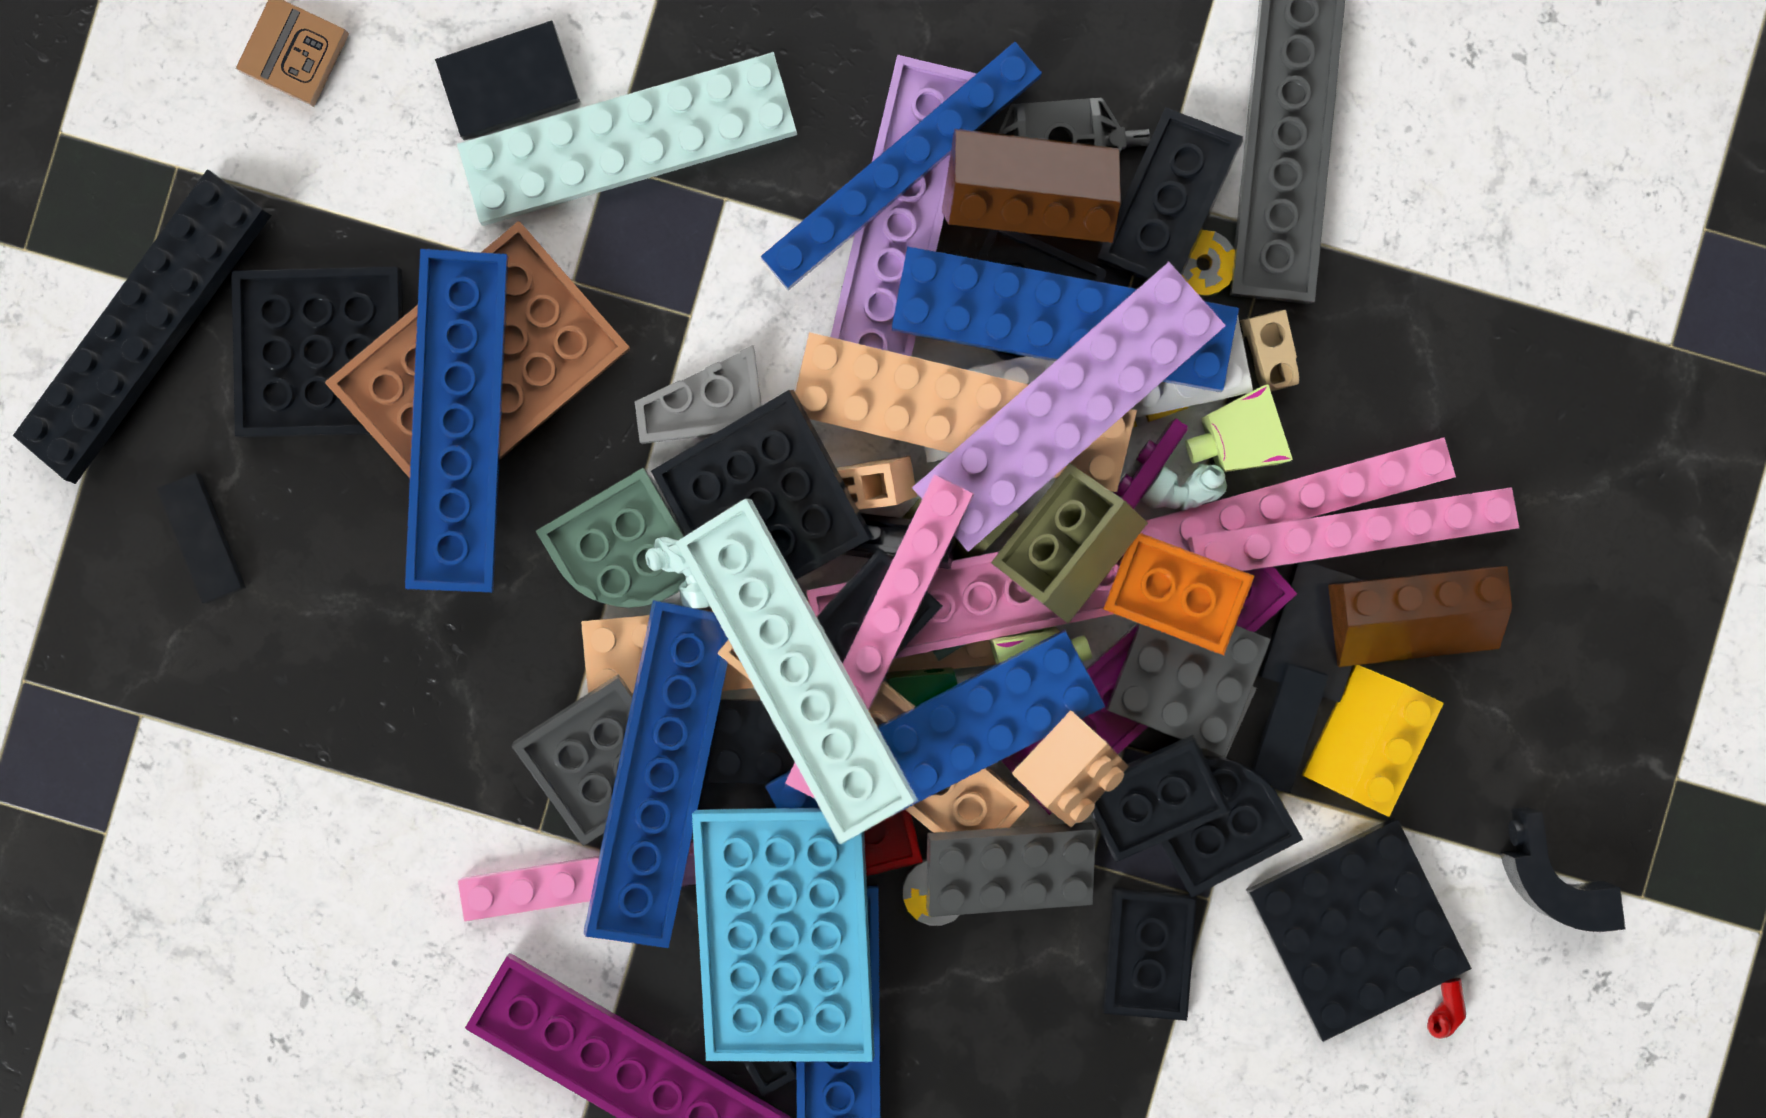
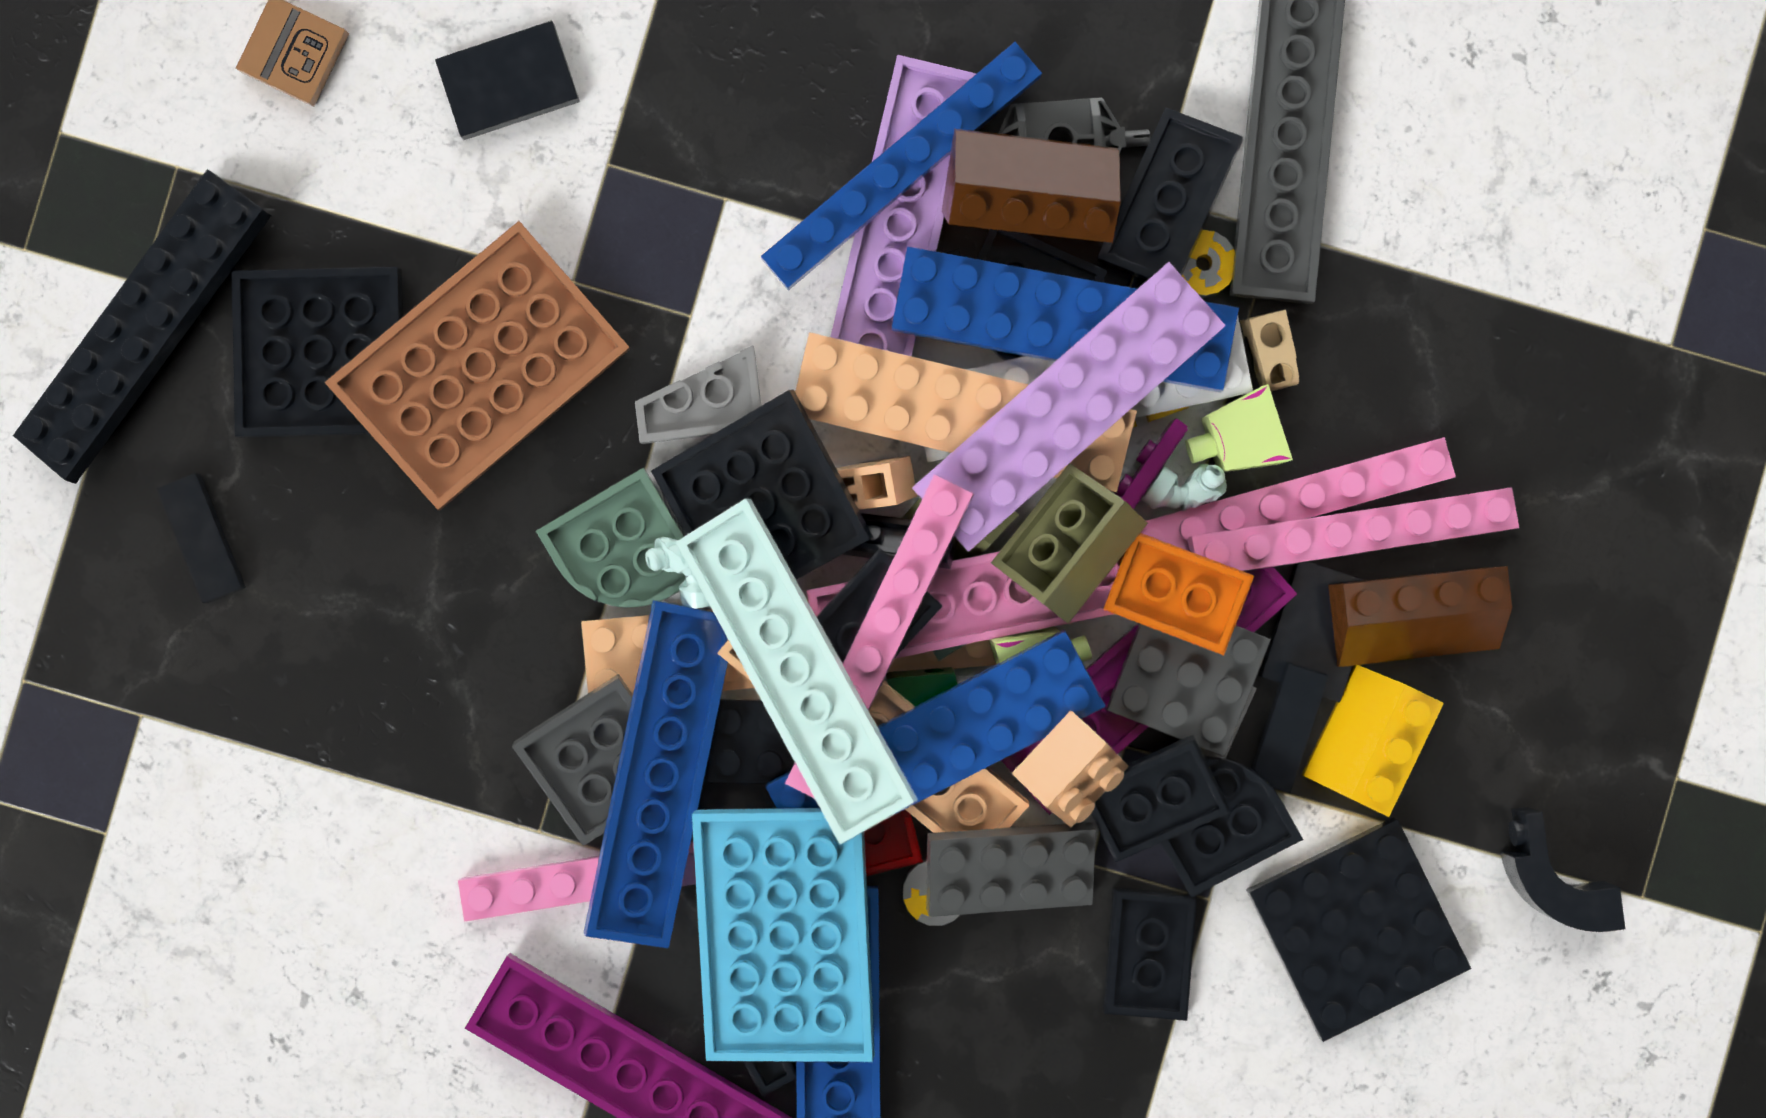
blue plate [405,249,508,592] -> none
light aqua plate [457,52,797,226] -> none
red arm [1427,977,1466,1039] -> none

